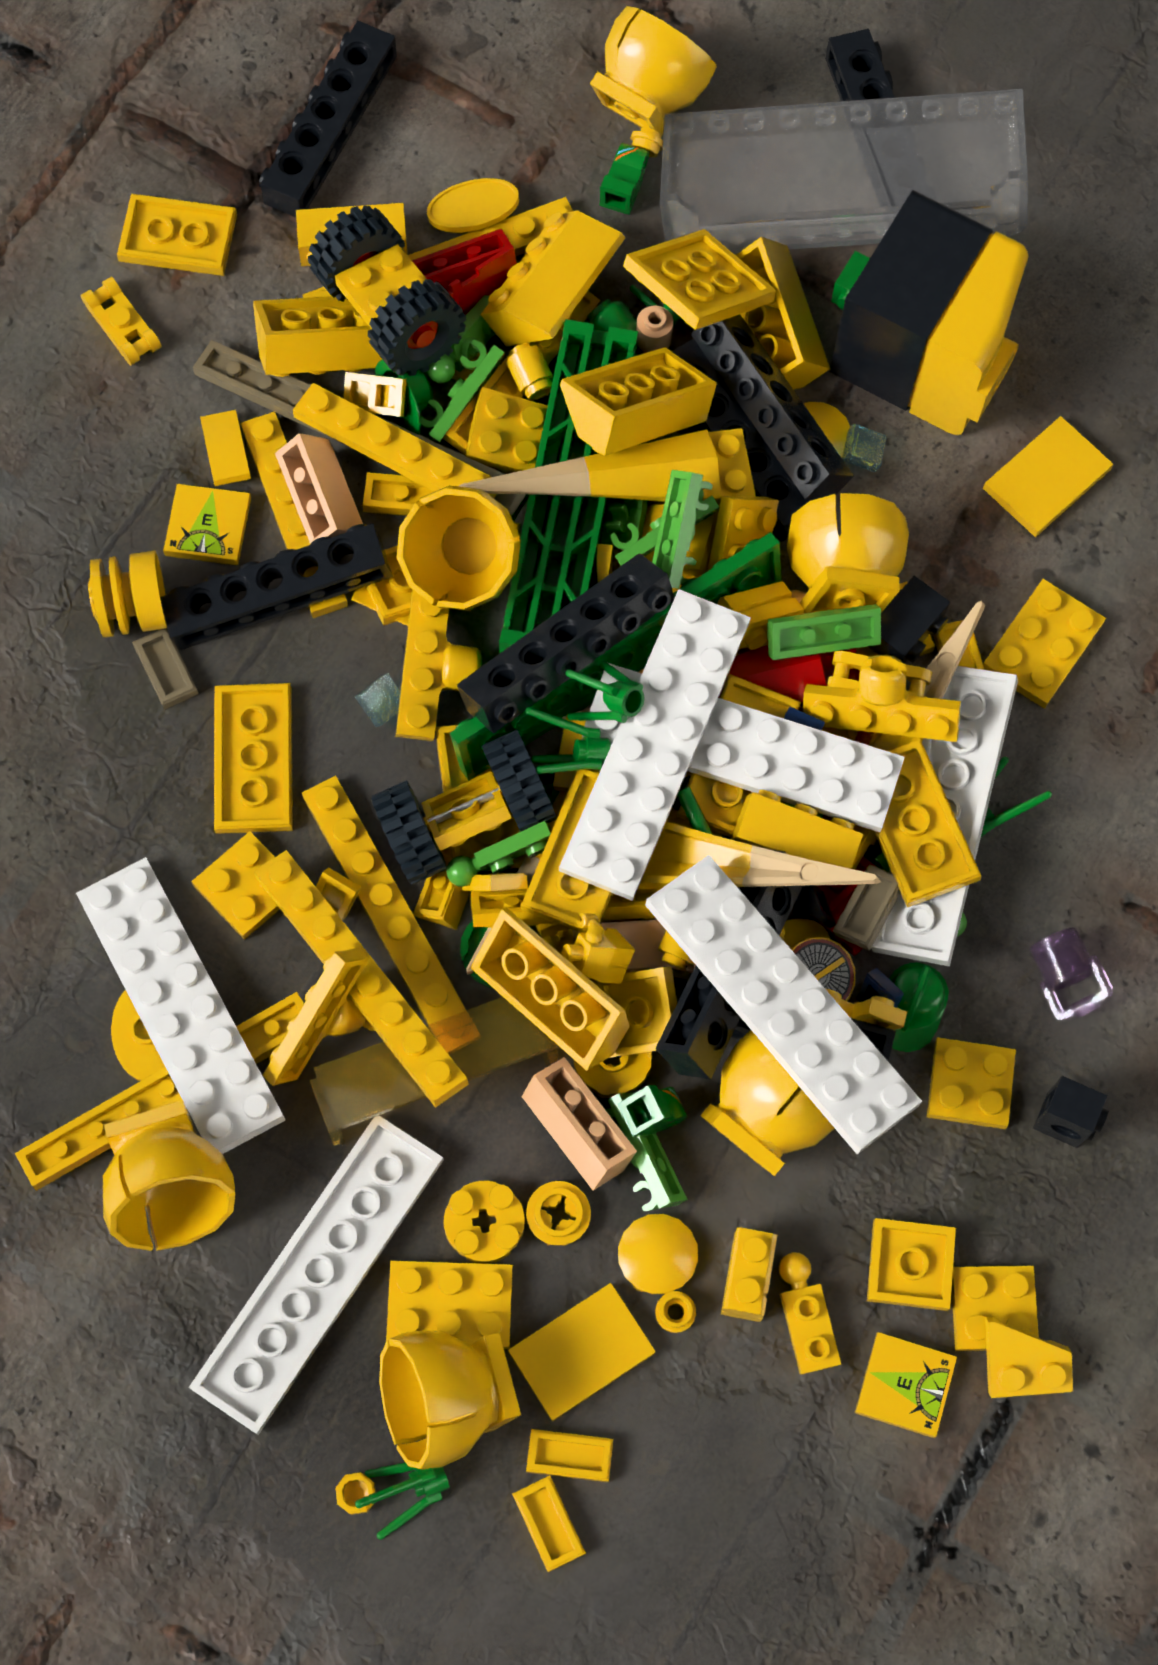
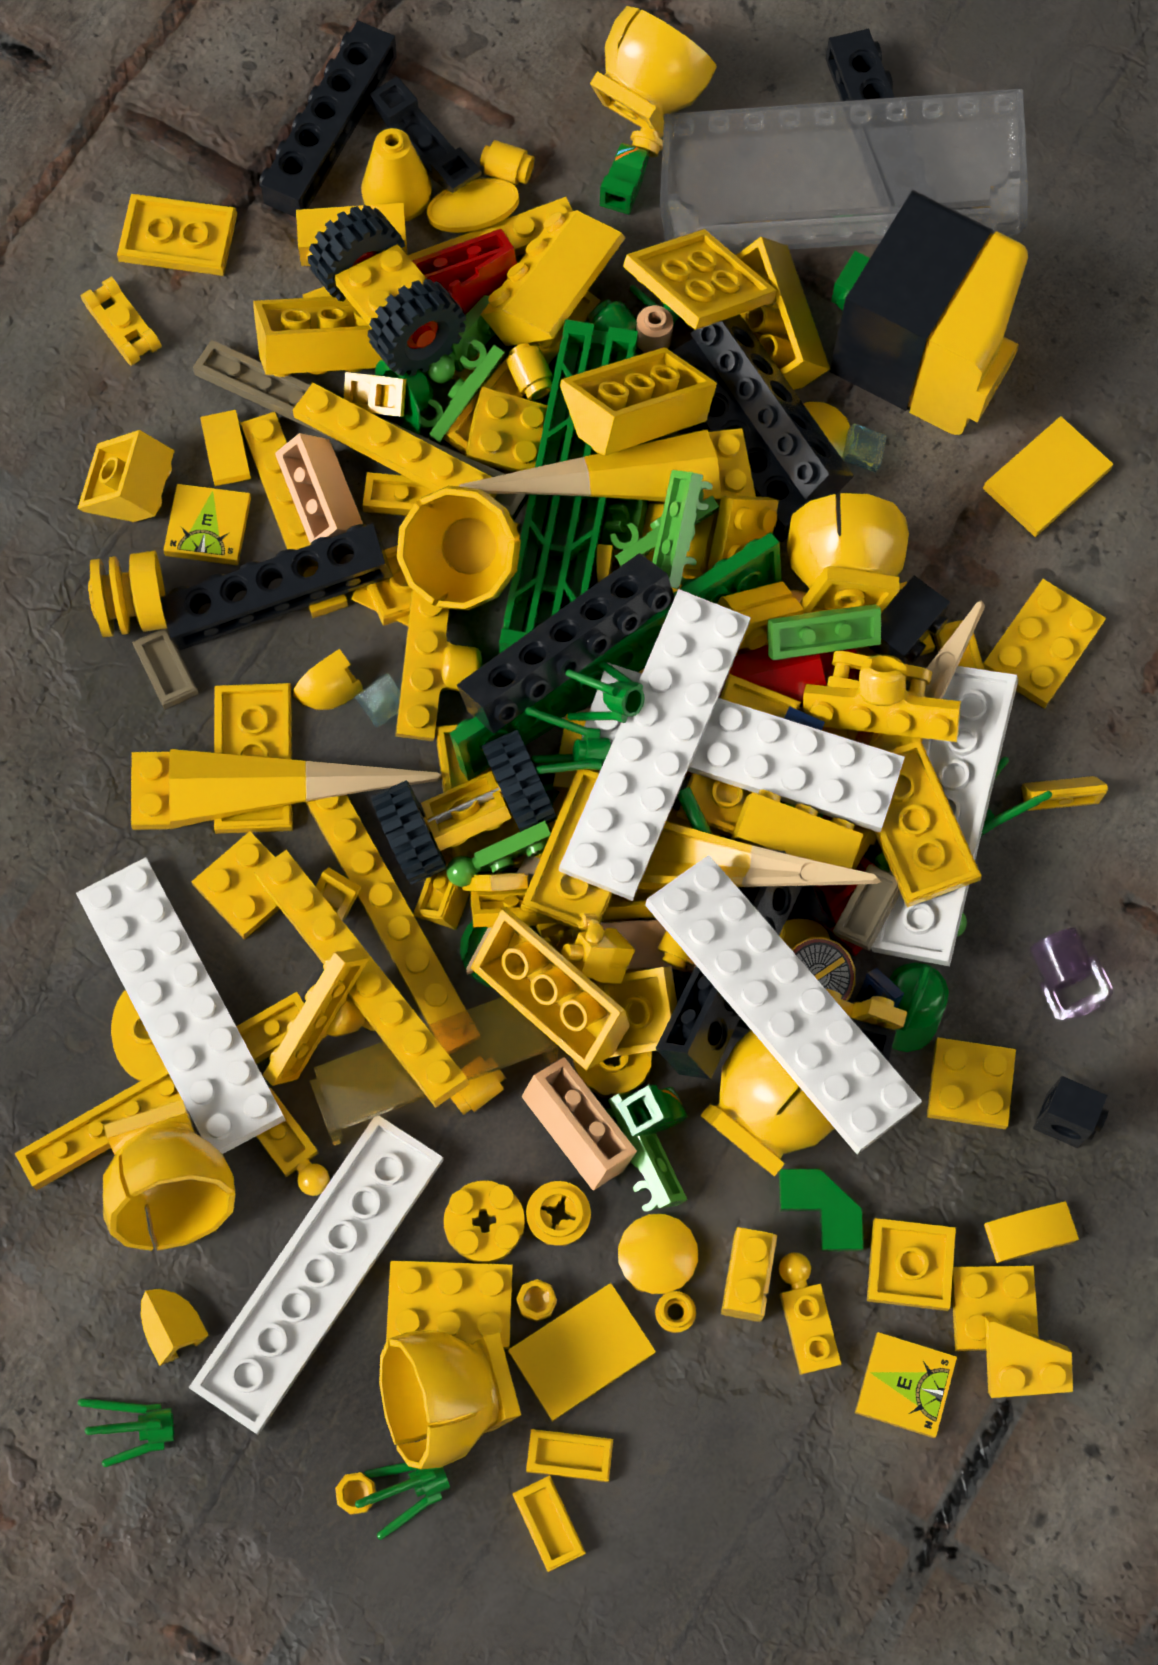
none -> yellow slope [77,430,175,522]
none -> green plant [78,1398,174,1467]
none -> yellow plate [131,749,441,830]
none -> yellow brick [141,1289,209,1366]
none -> yellow plate [256,1088,330,1196]
none -> yellow brick [293,649,364,710]
none -> yellow cone [361,128,432,221]
none -> black slope [369,76,481,193]
none -> yellow brick [450,1058,506,1115]
none -> yellow brick [480,140,535,185]
none -> yellow tile [516,1279,557,1322]
none -> green tile [779,1169,863,1252]
none -> yellow slope [984,1201,1079,1263]
none -> yellow slope [1021,776,1108,811]

